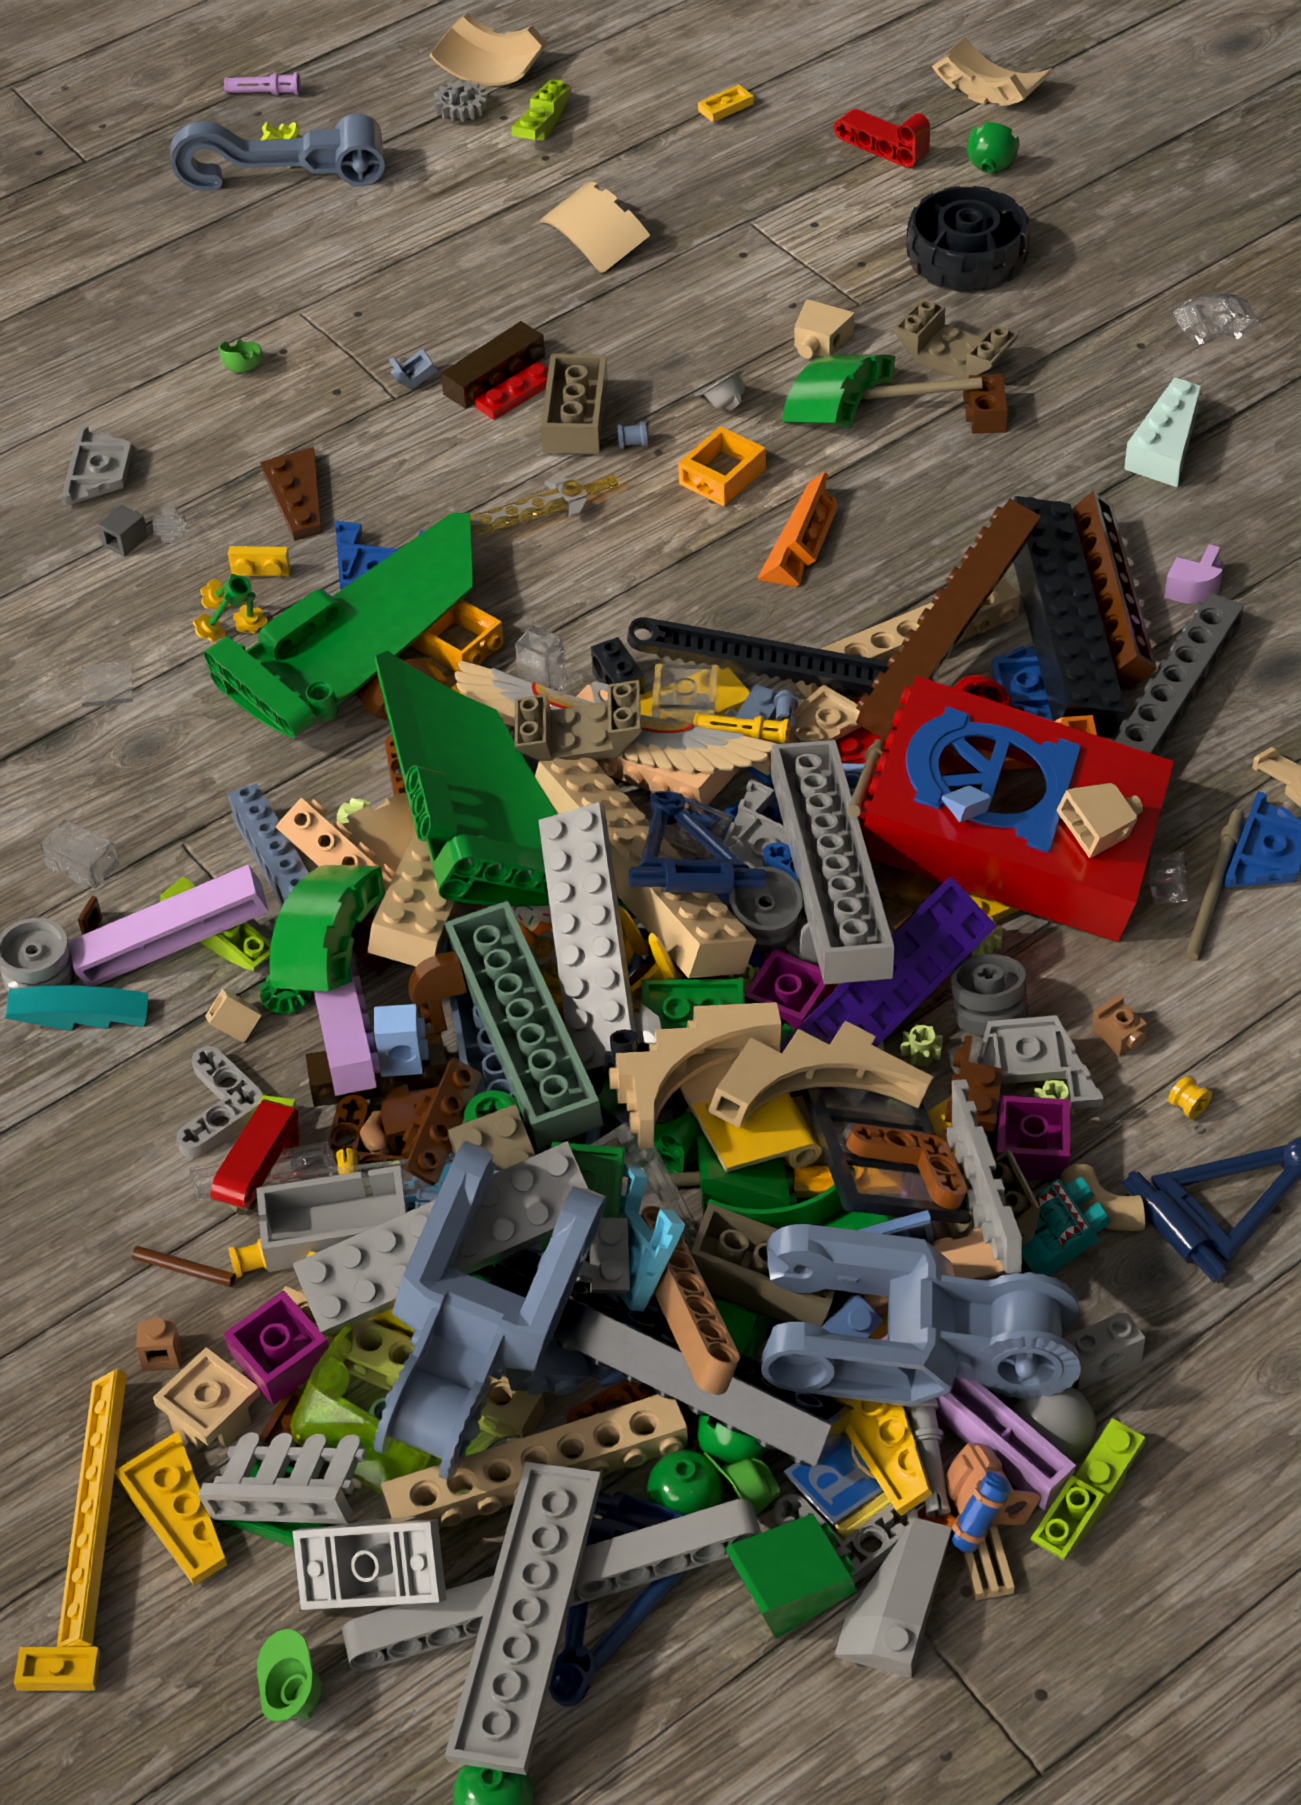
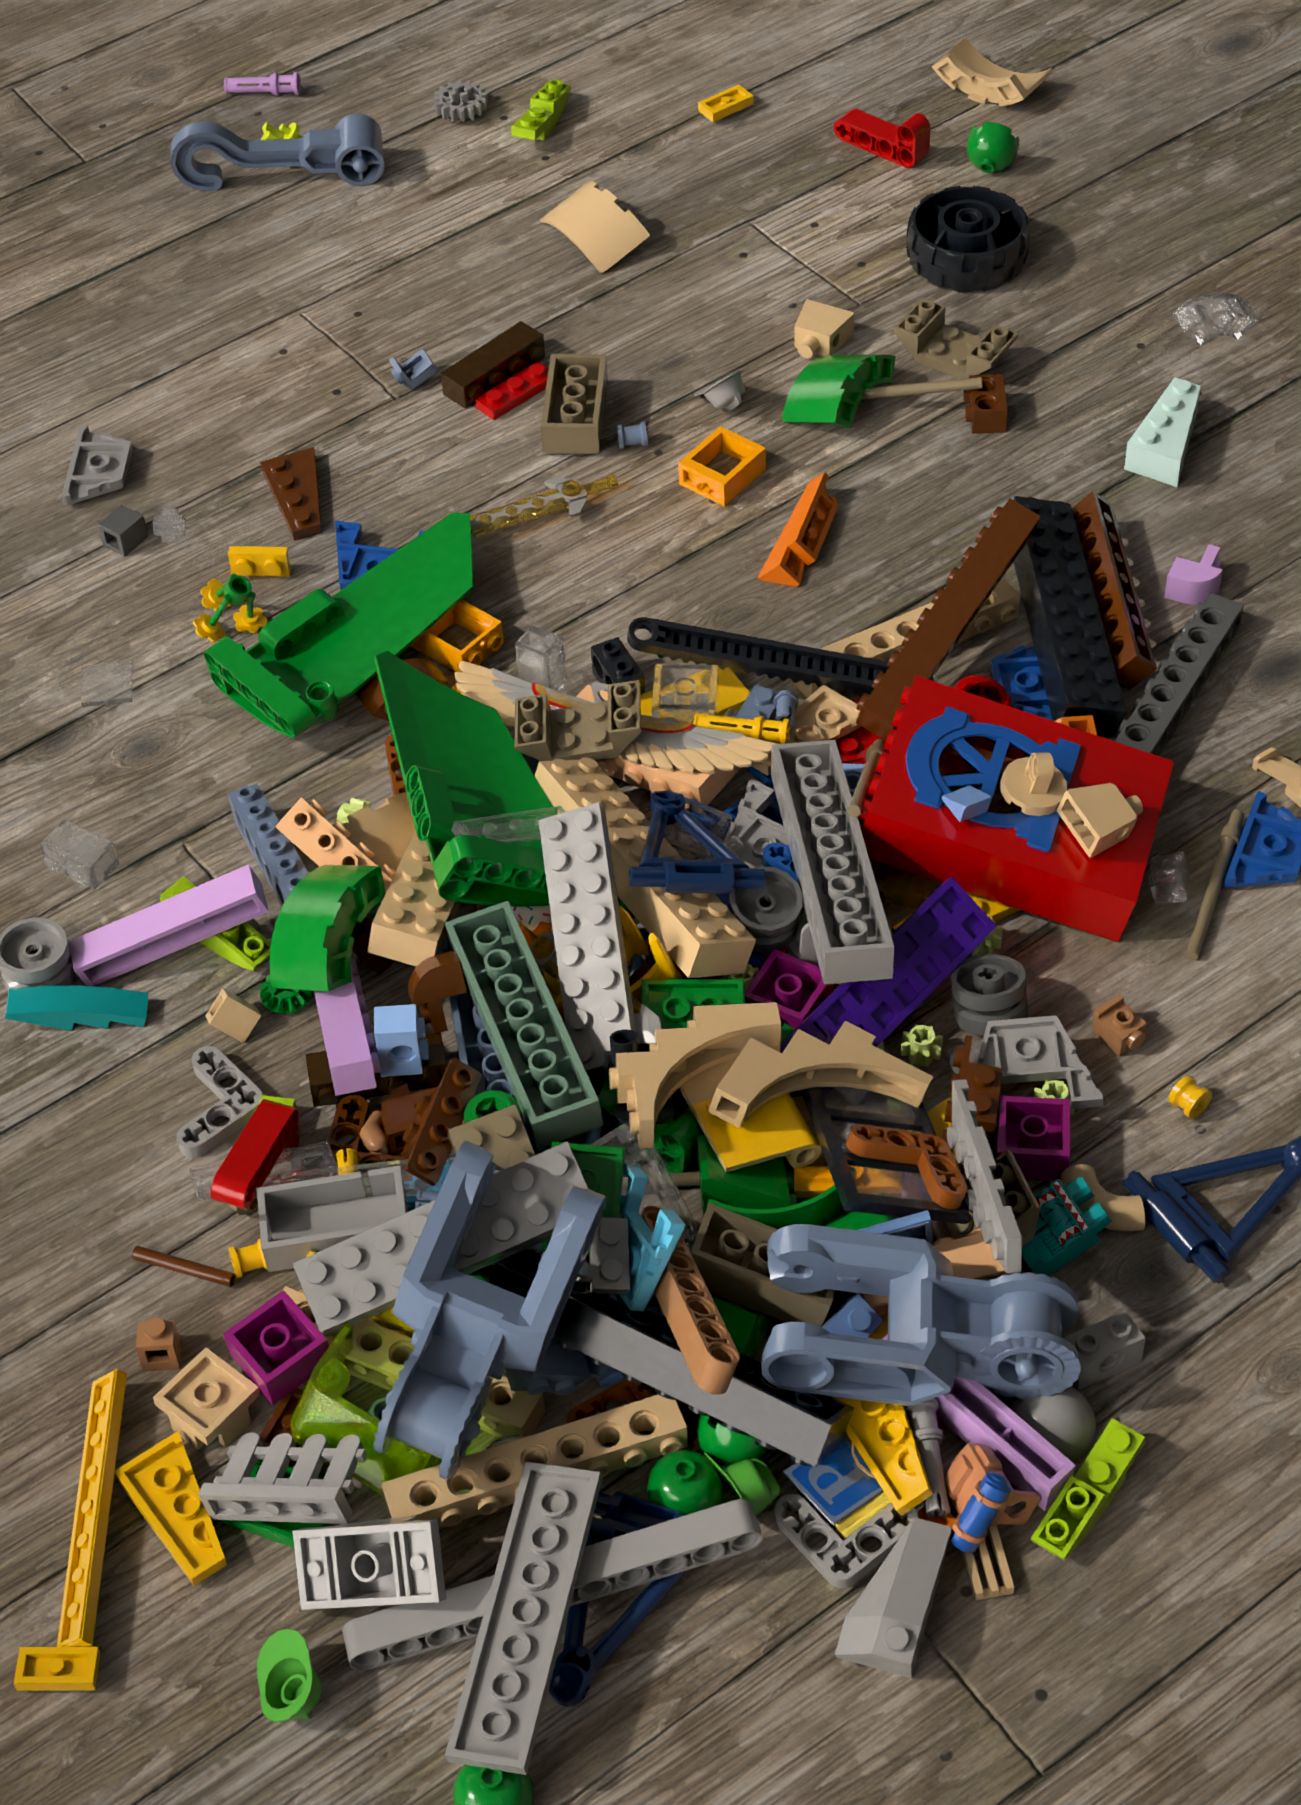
reddish brown slope [78,896,103,935] -> none
bright green hair [218,339,263,373] -> none
tan panel [430,12,548,86] -> none
green slope [725,1513,858,1639] -> none
none -> clear tile [451,806,566,844]
none -> tan tile [1000,752,1067,816]

